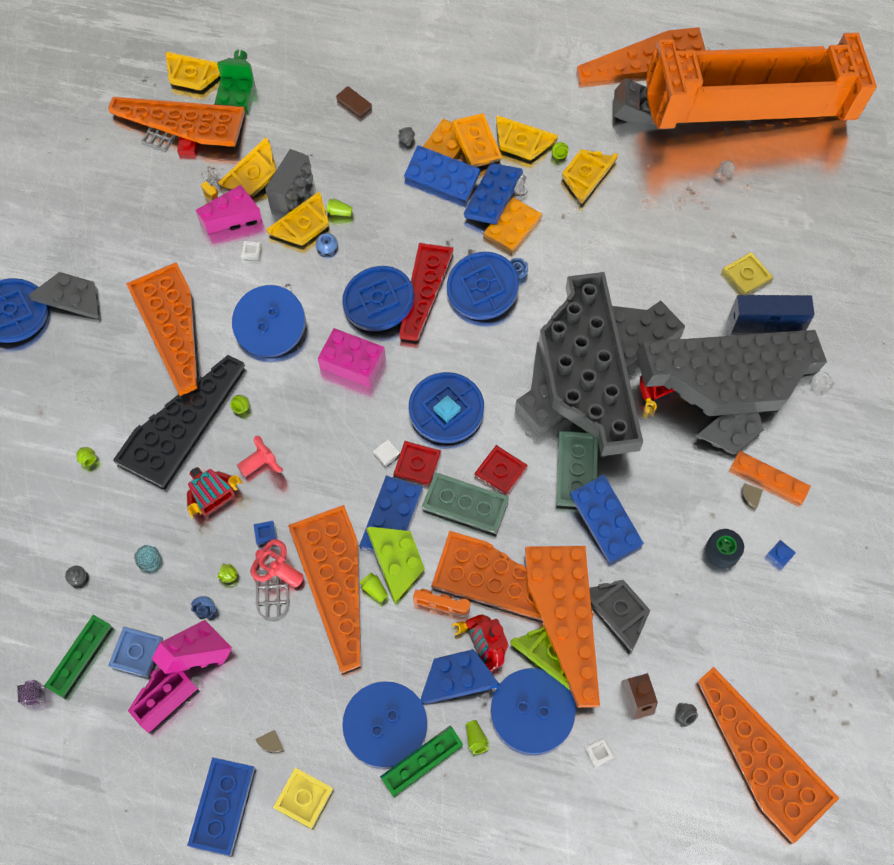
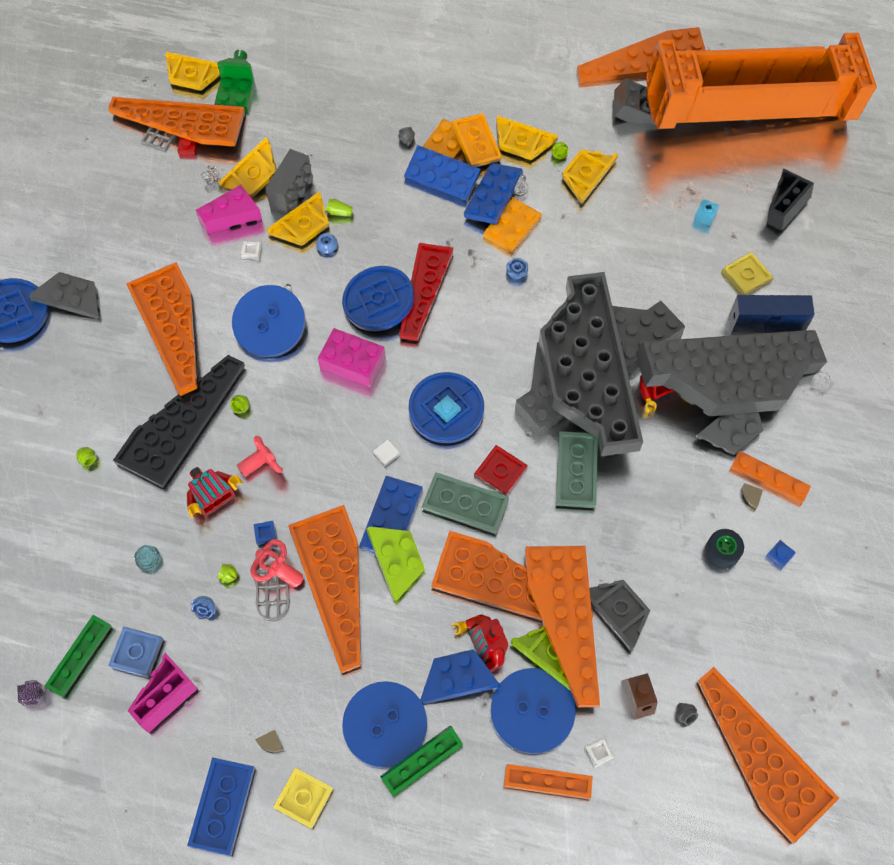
dark grey plate [65,565,86,586] -> none
dark pink wedge [152,620,232,674] -> none
yellow plate [201,181,219,202] -> none
reddish brown tile [336,86,372,117] -> none
lime cone [360,572,389,603] -> none
red tile [393,441,441,487] -> none
orange plate [413,589,470,616] -> none
blue plate [447,252,519,320] -> none
lime cone [465,720,489,754] -> none
blue plate [569,475,644,563] -> none
clear plate [715,160,735,178] -> none
none -> orange plate [504,764,593,799]
none -> medium azure plate [694,199,720,226]
none -> black wedge [767,168,814,231]

